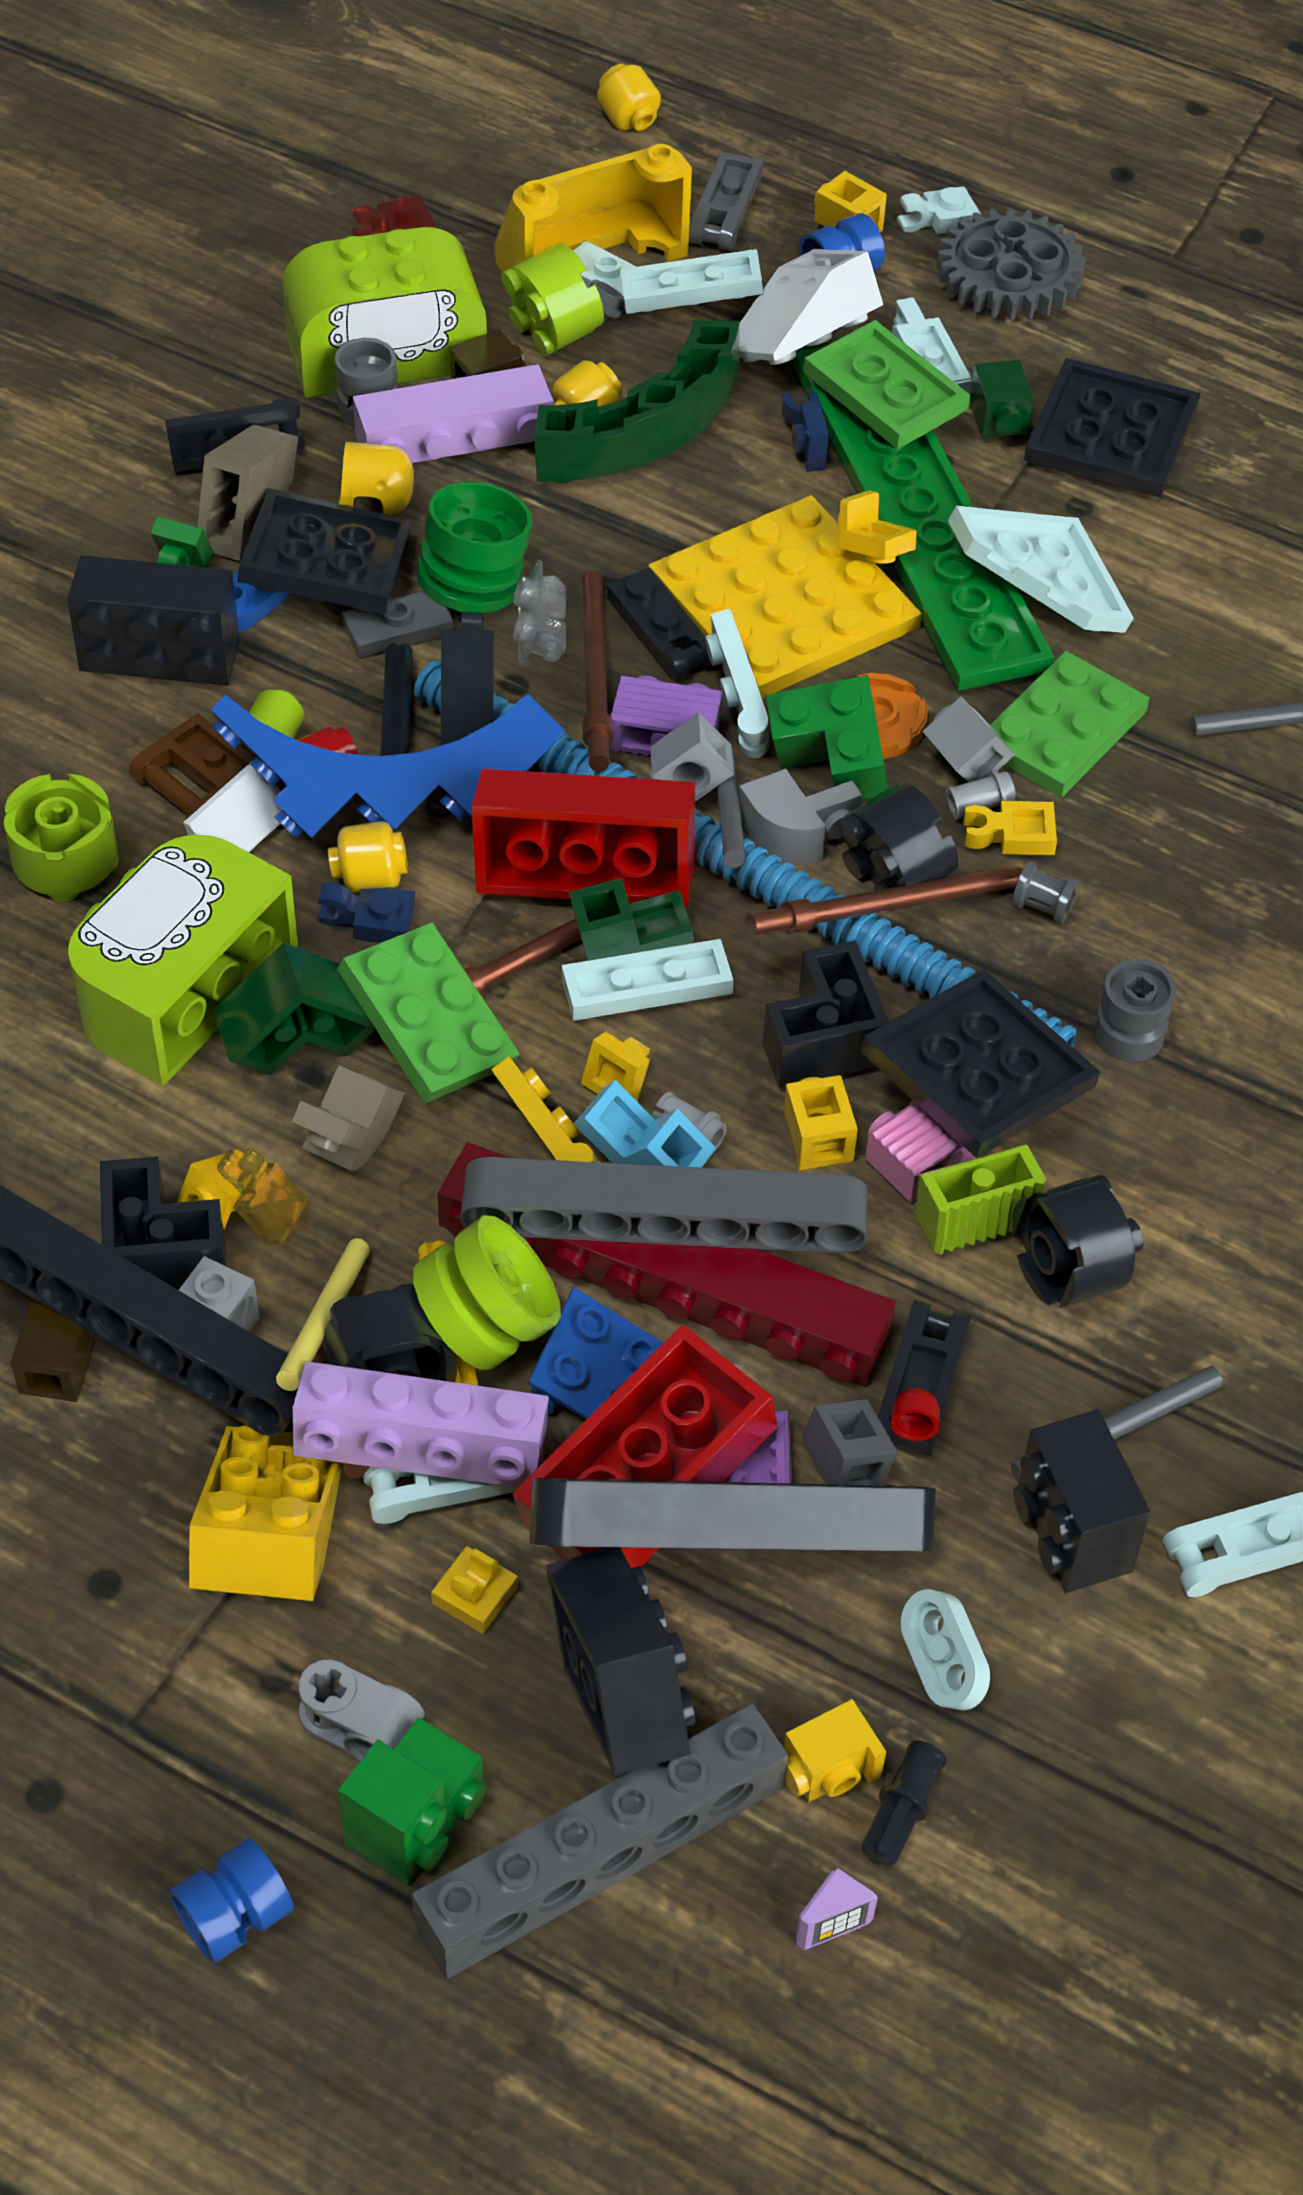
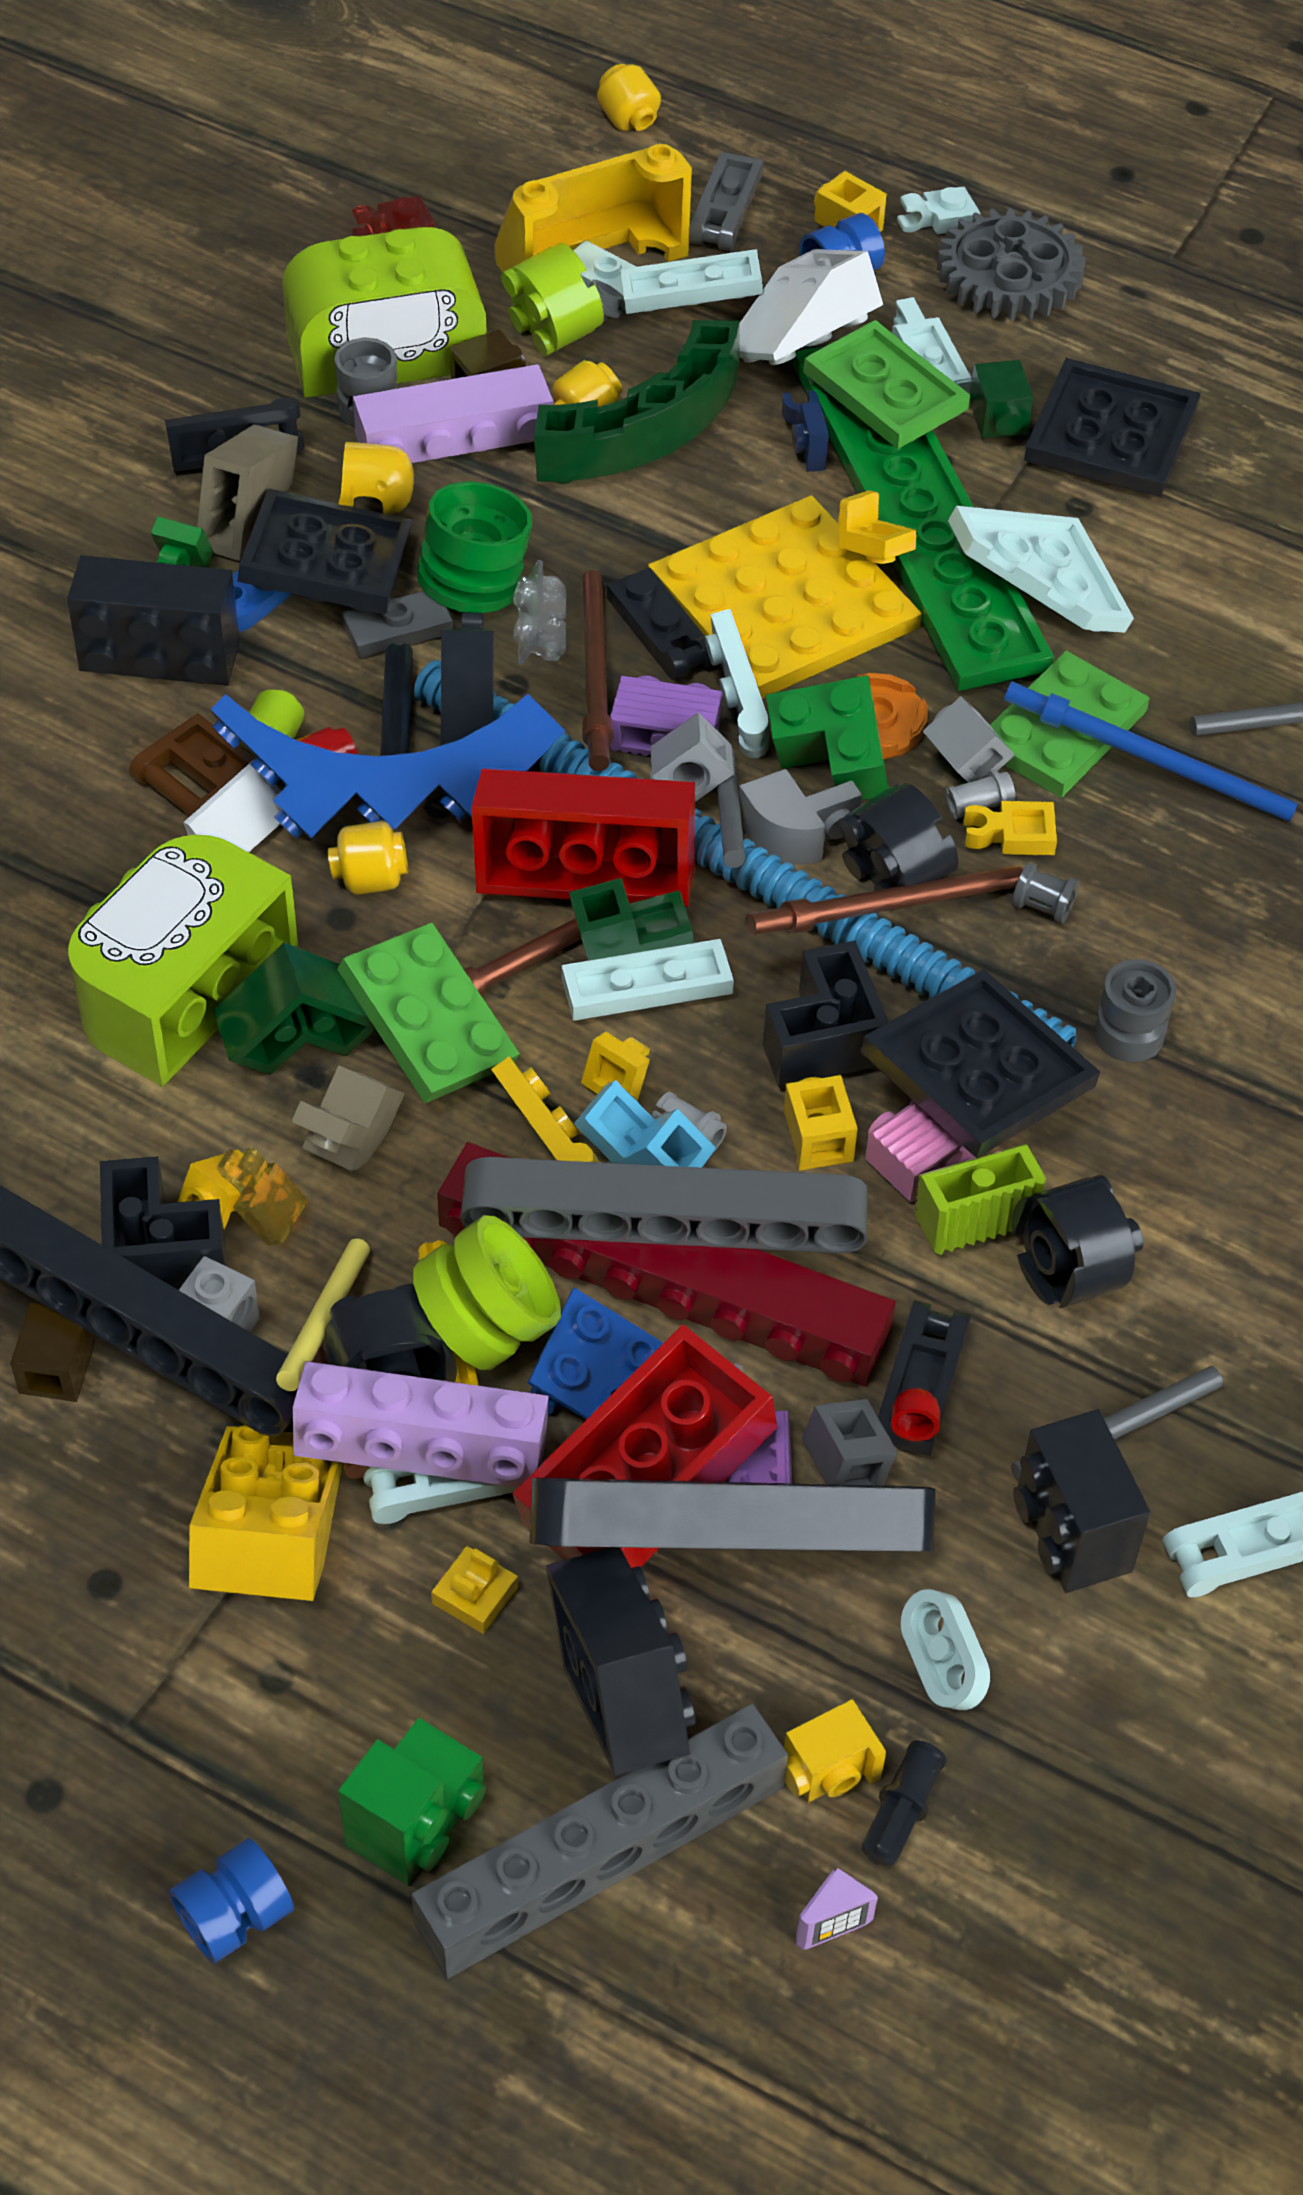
lime brick [3,774,119,902] -> none
light grey piece [299,1660,425,1762] -> none
dark blue plate [318,883,415,943] -> none
none -> blue bar [1003,681,1298,822]

